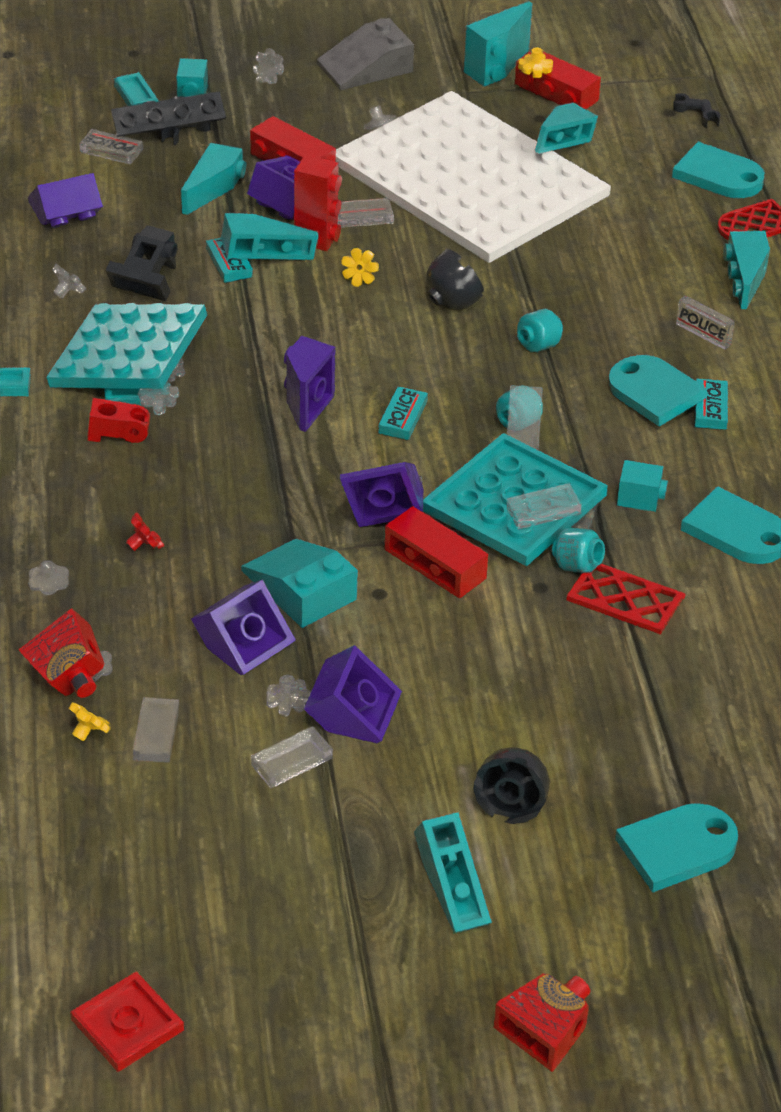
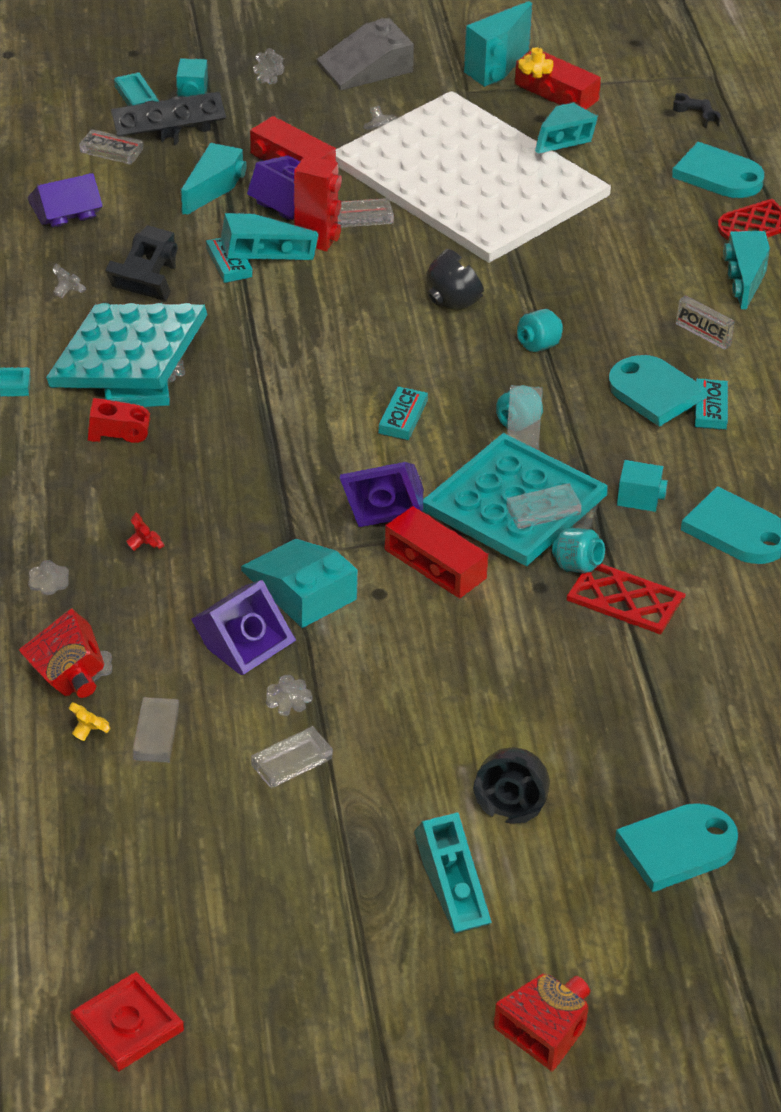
clear plant [138,382,179,415] -> none
dark purple slope [284,336,335,432] -> none
dark purple slope [304,645,402,743] -> none
yellow plant [341,248,379,287] -> none

